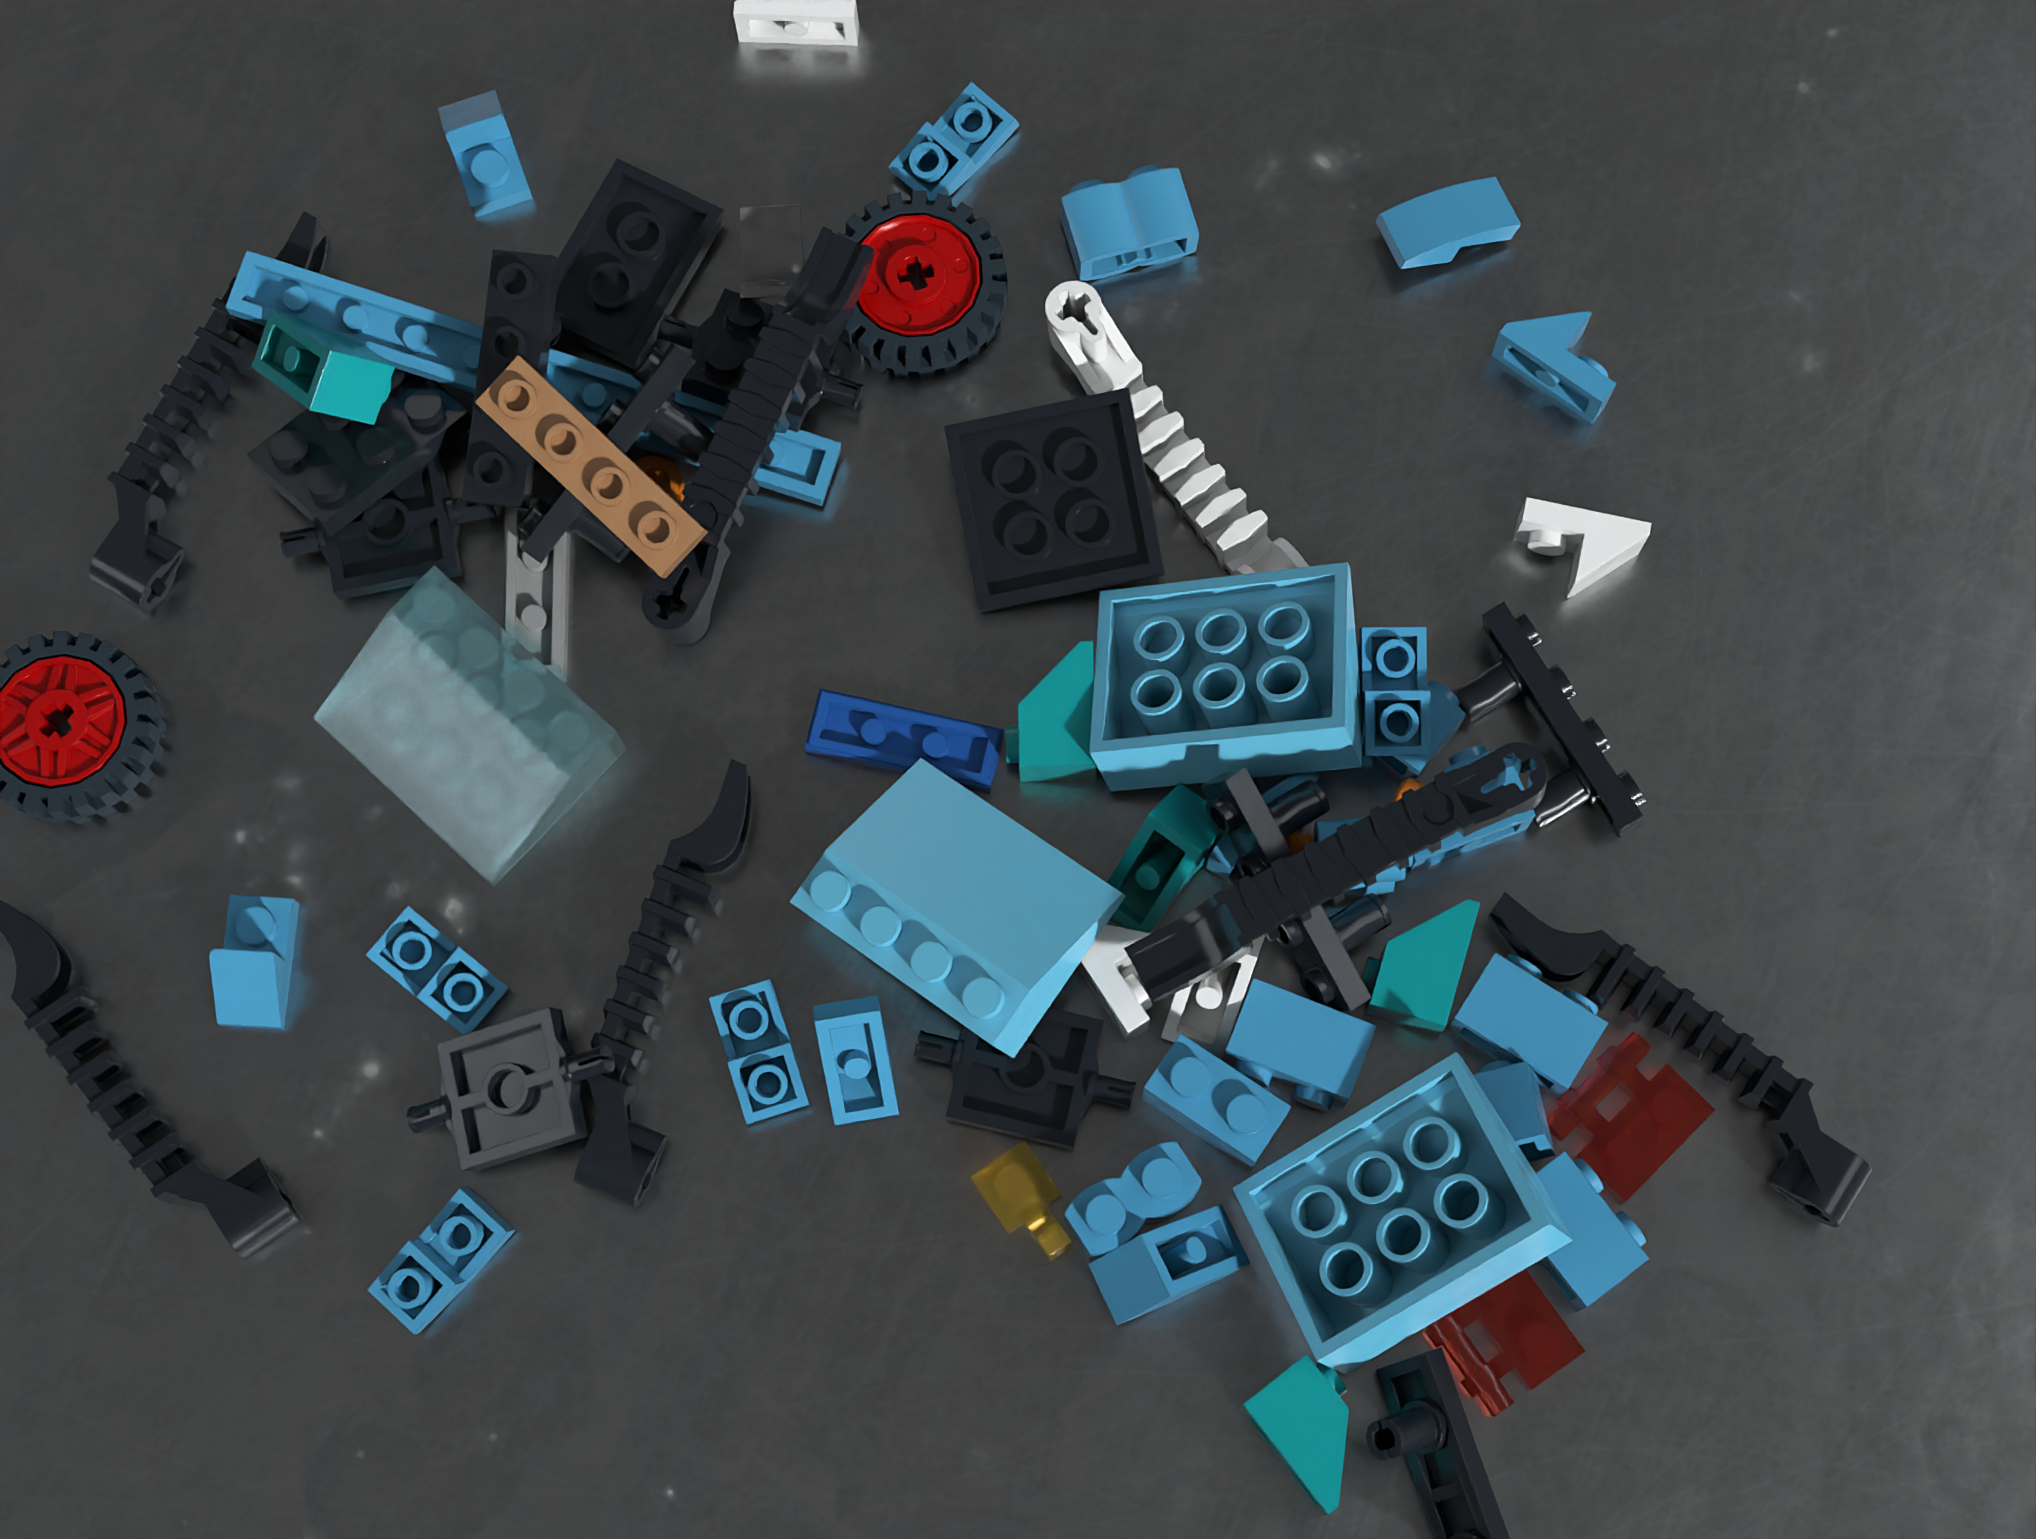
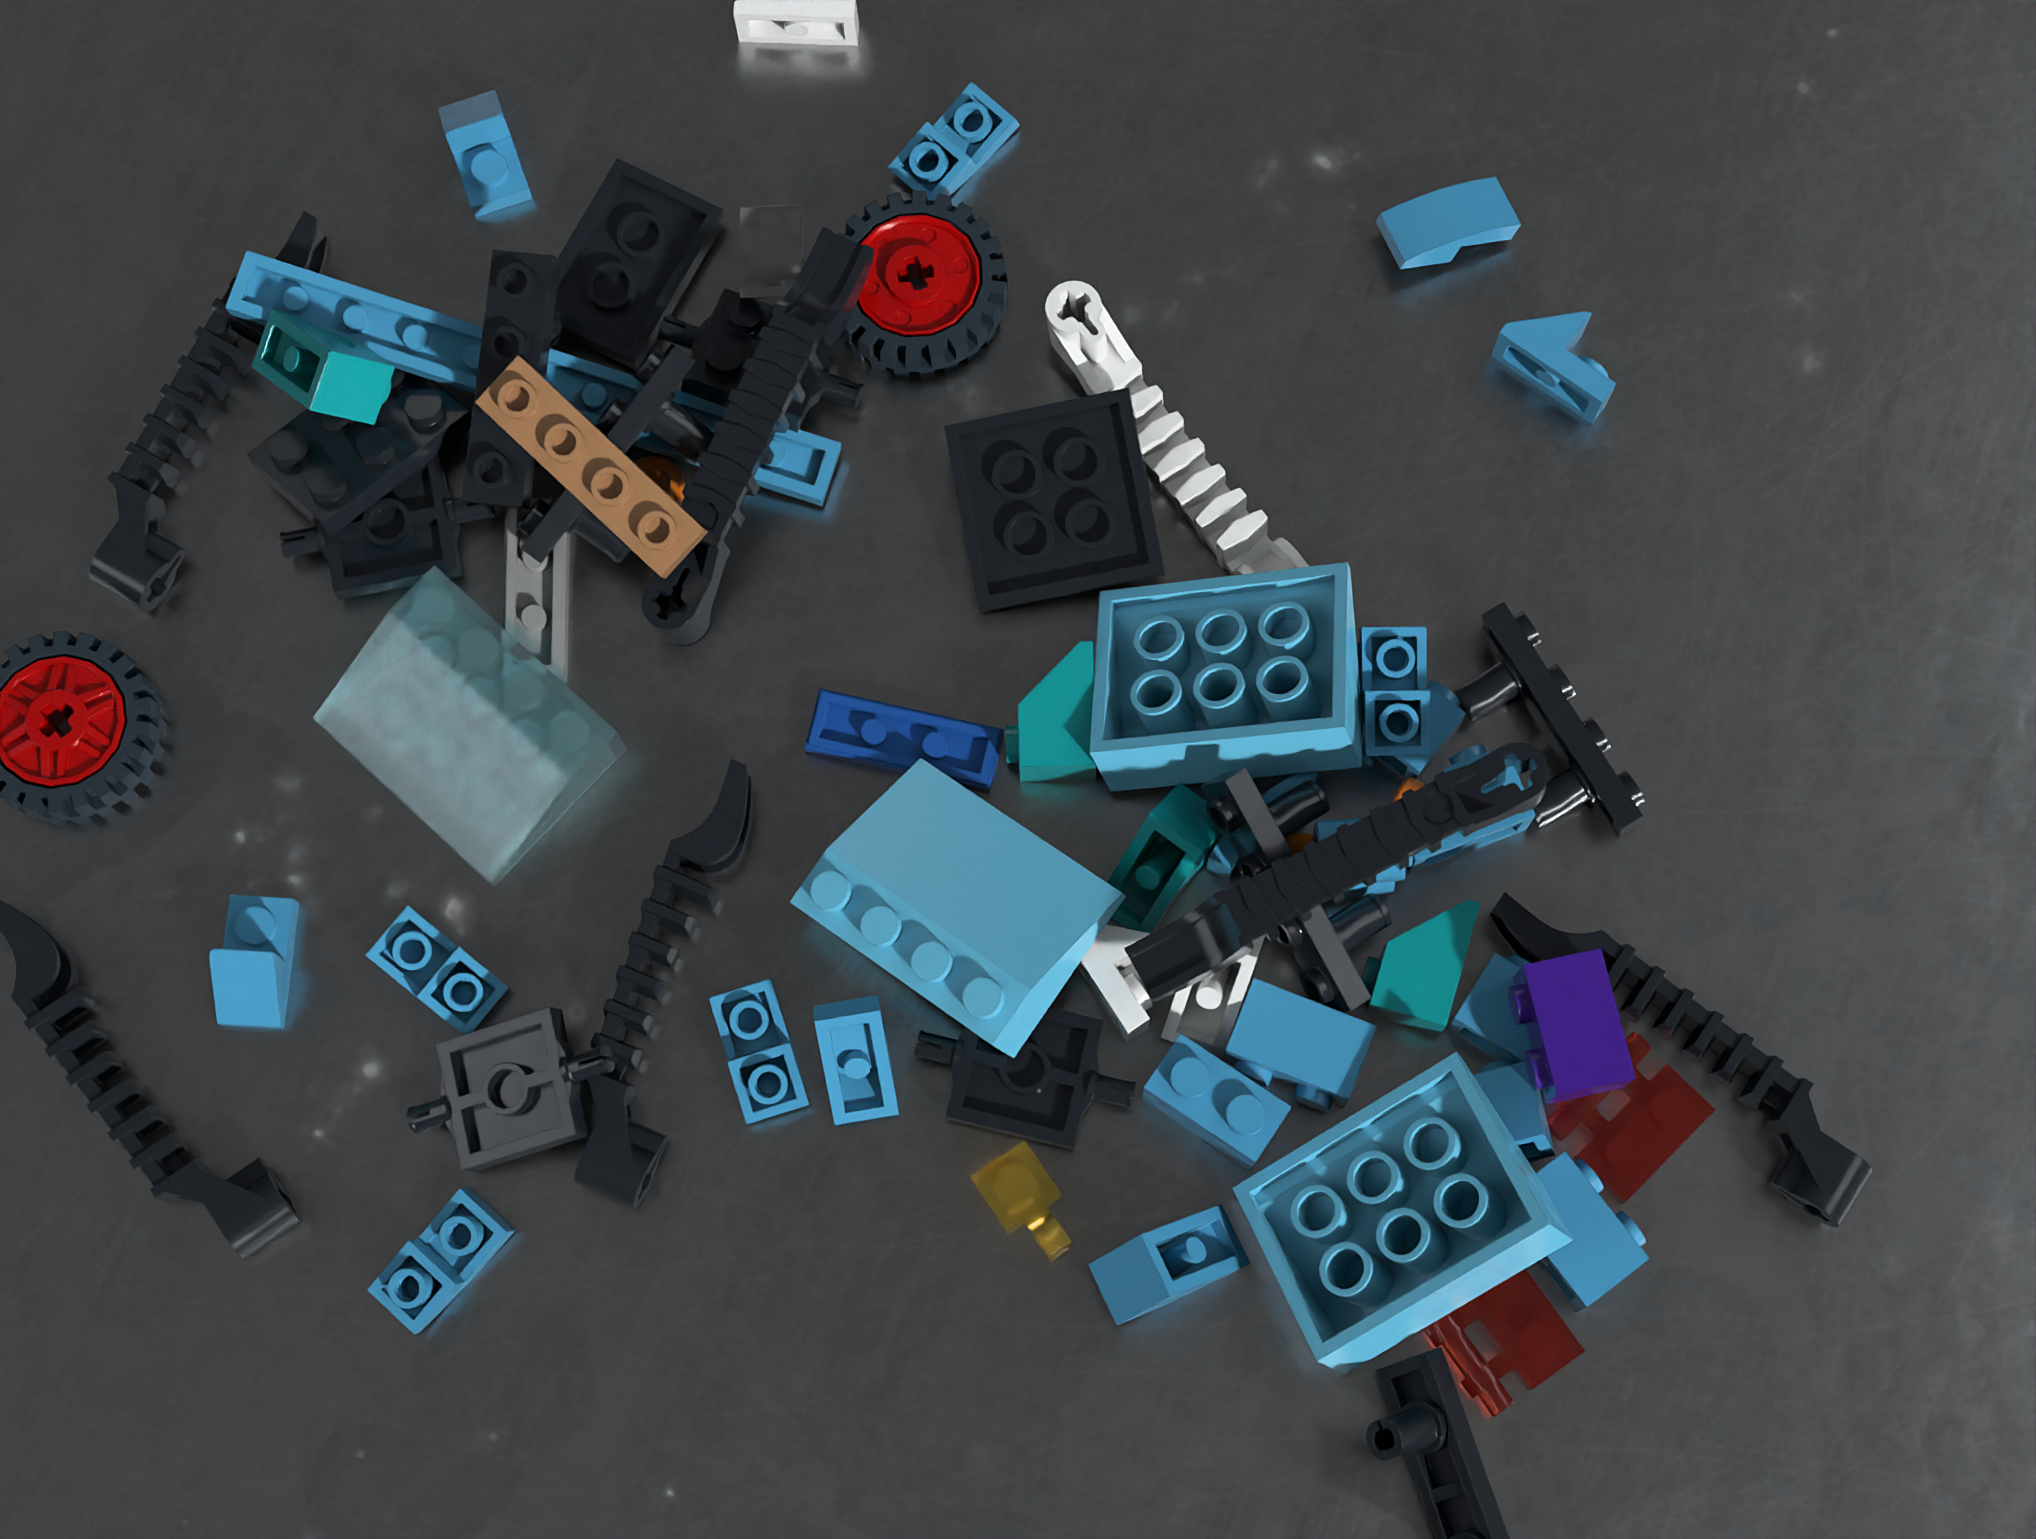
dark azure brick [1059,165,1199,281] -> none
dark azure brick [1064,1141,1202,1261] -> none
teal slope [1239,1354,1349,1516] -> none
white slope [1513,497,1652,598] -> none
none -> dark purple brick [1508,948,1636,1105]

